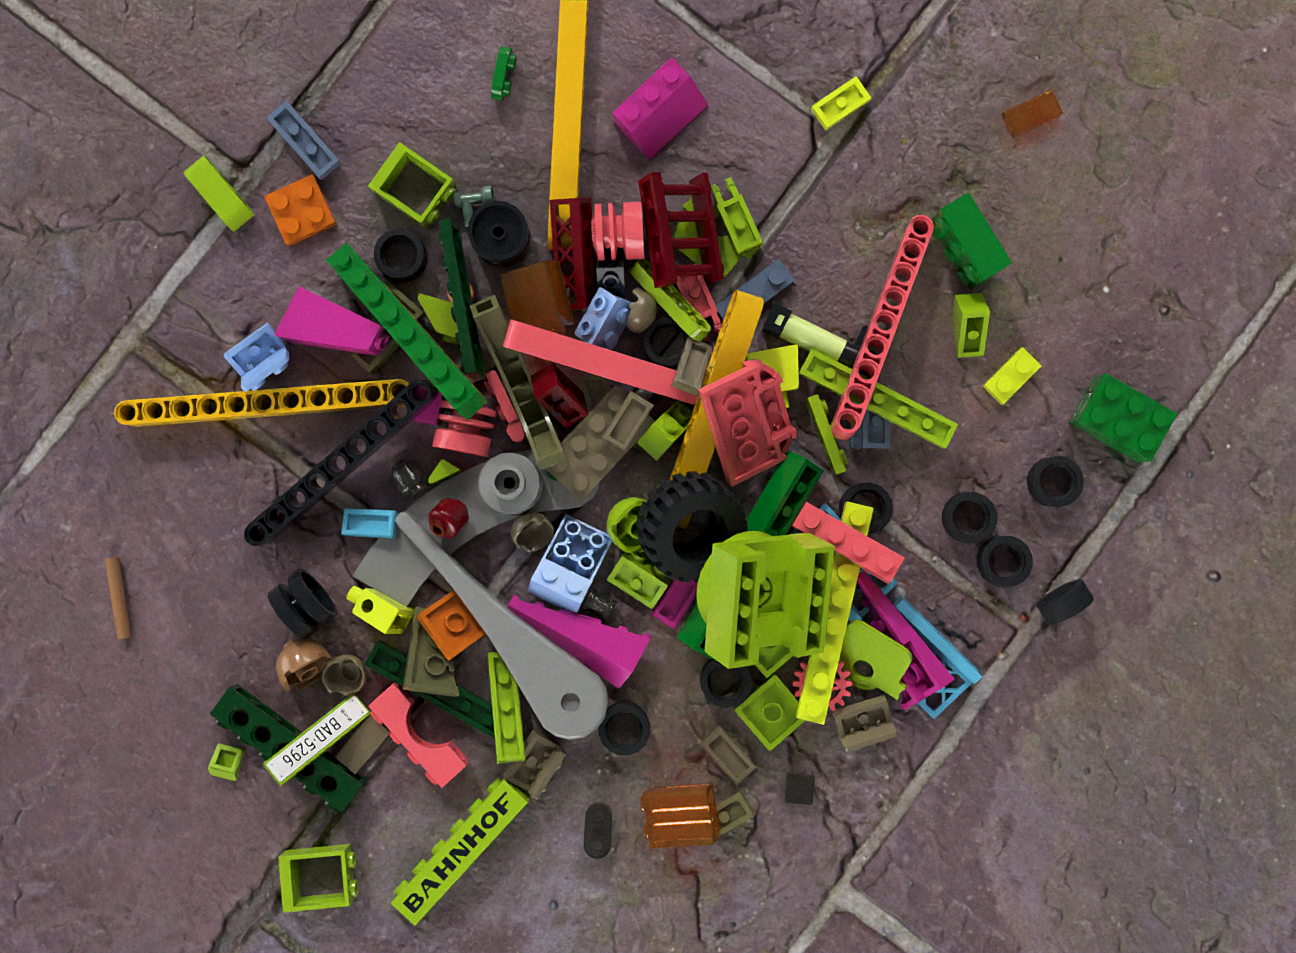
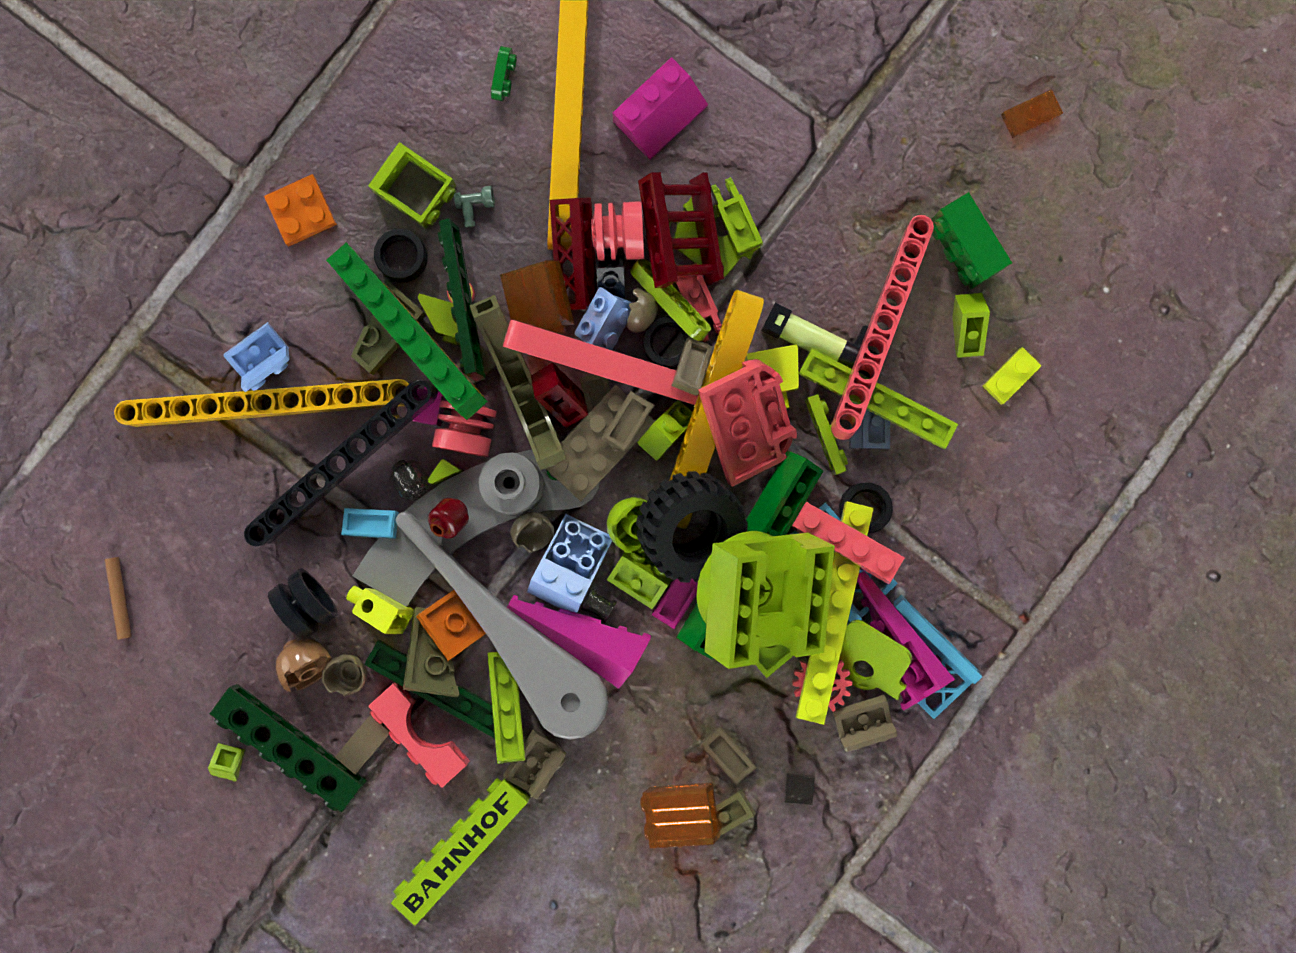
lime beam [183,155,255,232] -> none
white tile [263,693,370,787] -> none
sand blue plate [266,100,341,181] -> none
dark pink slope [274,286,390,356] -> none
lime window [278,844,359,913] -> none
black wheel [468,201,531,268] -> none
coral hinge [483,370,526,443] -> none
clear smoke plate [584,802,613,859] -> none
black tyre [598,701,650,756] -> none
black tyre [700,658,752,708] -> none
sand blue plate [716,259,795,320] -> none
lime plate [733,673,806,751] -> none
neon yellow plate [811,76,871,131] -> none
black tyre [942,492,997,543] -> none
black tyre [977,535,1033,587] -> none
black tyre [1027,455,1084,507] -> none
black tyre [1037,579,1094,625] -> none
green brick [1069,373,1178,463] -> none

